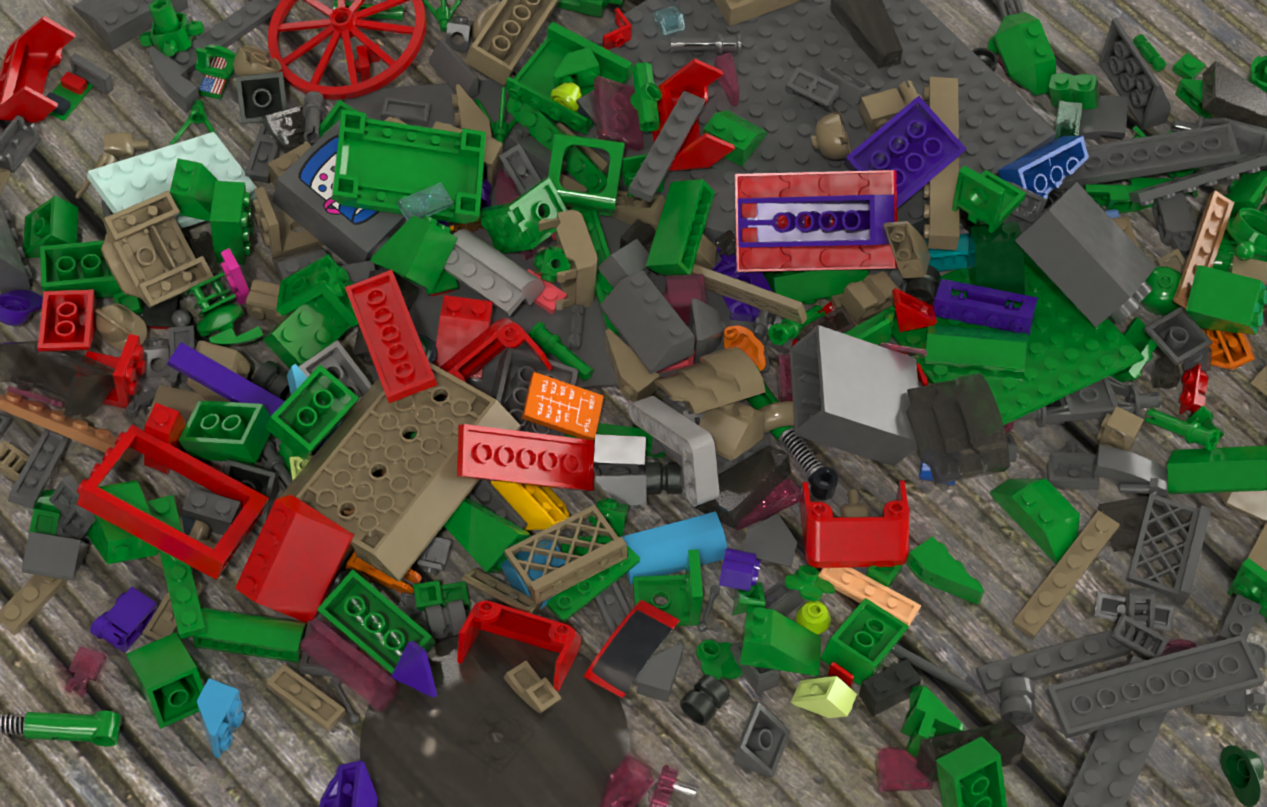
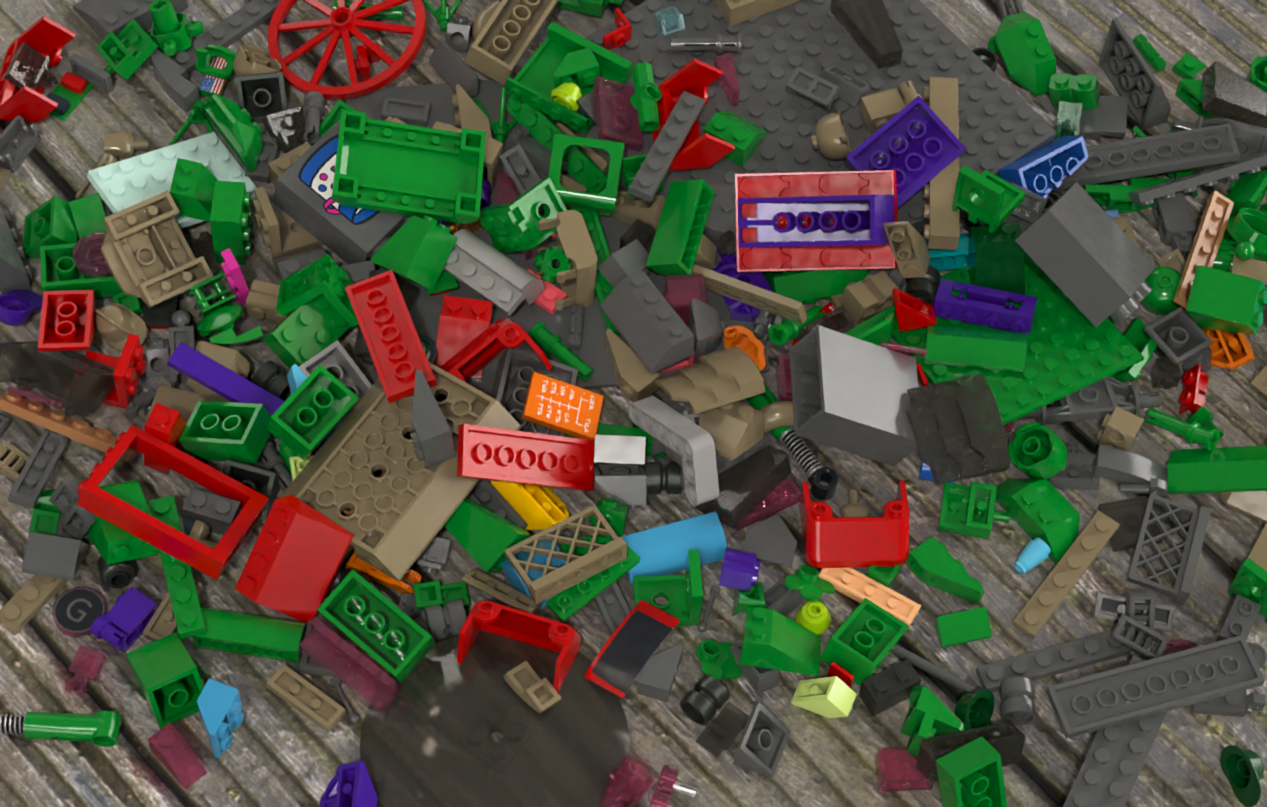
dark purple slope [391,641,437,698] -> none
clear light blue plate [397,182,453,221] -> none
none -> clear smoke slope [4,42,58,90]
none -> black tile [52,587,106,638]
none -> green piece [69,193,107,242]
none -> clear pink tile [73,232,111,277]
none -> green plate [96,19,158,80]
none -> pearl dark grey head [97,556,134,588]
none -> clear pink slope [148,722,207,790]
none -> green wedge [201,94,263,173]
none -> dark grey slope [410,369,456,469]
none -> clear smoke slope [695,702,749,758]
none -> green slope [934,607,992,648]
none -> green plate [938,482,1011,539]
none -> dark green piece [954,689,994,745]
none -> green brick [1008,422,1067,479]
none -> medium azure cone [1013,537,1051,575]

